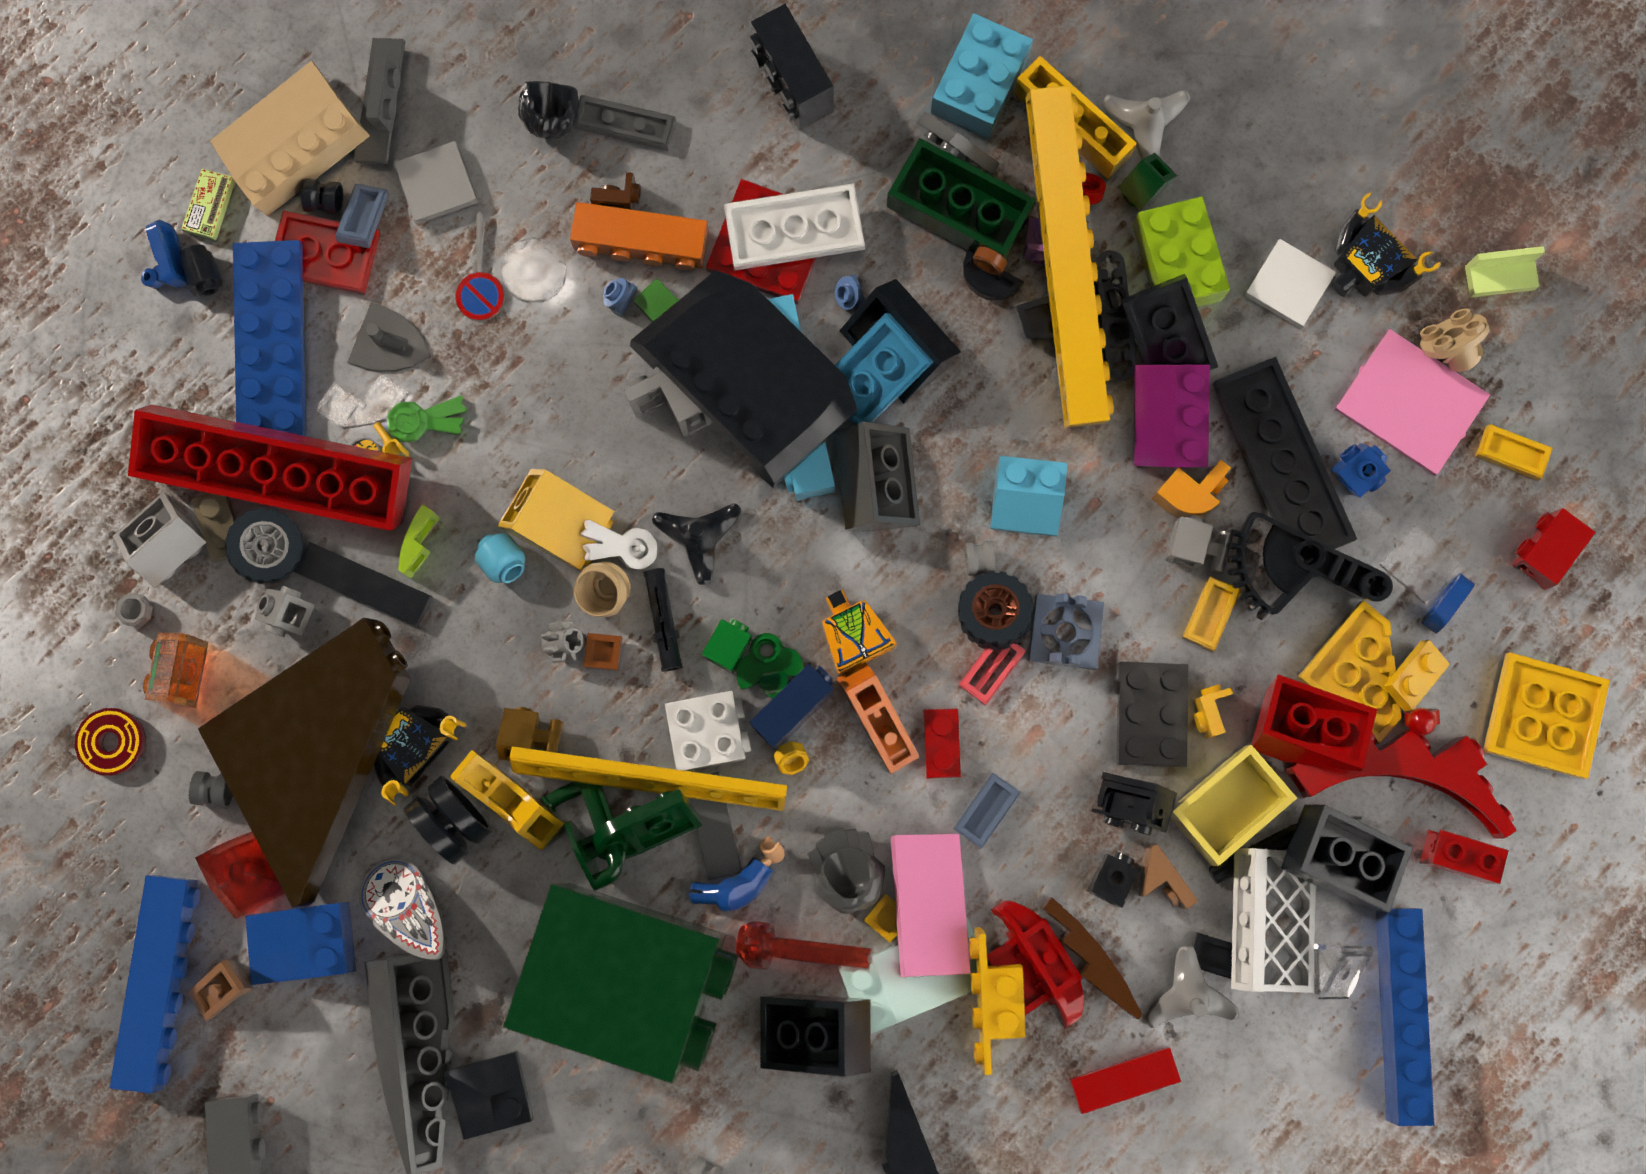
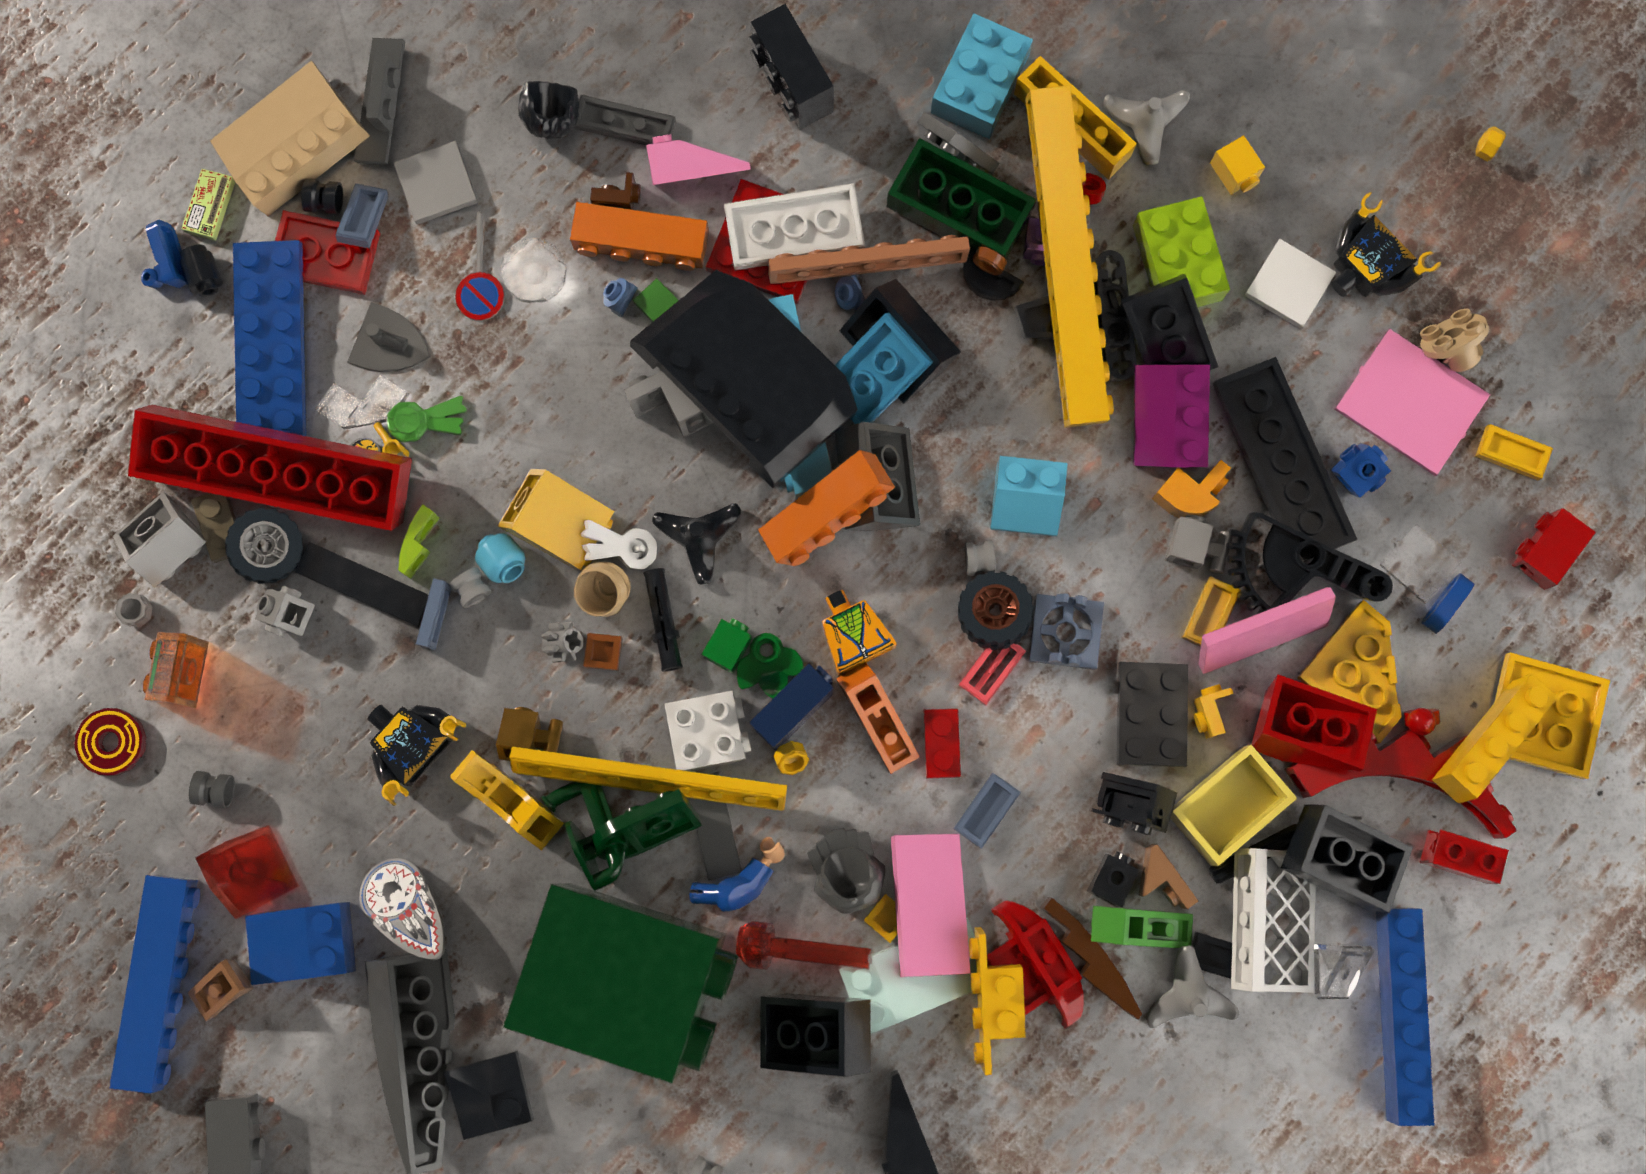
dark brown slope [198,618,411,908] -> none
black wheel [404,776,492,865] -> none
red tile [1069,1047,1181,1114] -> none
dark green brick [1118,153,1178,210] -> none
yellow plate [1383,639,1450,712] -> none
yellowish green panel [1465,246,1545,298] -> none
none -> sand blue tile [416,578,452,650]
none -> light grey wheel [449,567,492,608]
none -> bright pink slope [646,134,751,185]
none -> orange brick [758,450,895,566]
none -> nougat plate [769,235,970,284]
none -> bright green slope [1091,906,1193,948]
none -> bright pink tile [1198,587,1336,674]
none -> yellow brick [1210,135,1265,195]
none -> yellow brick [1432,673,1558,803]
none -> yellow tile [1475,126,1506,162]

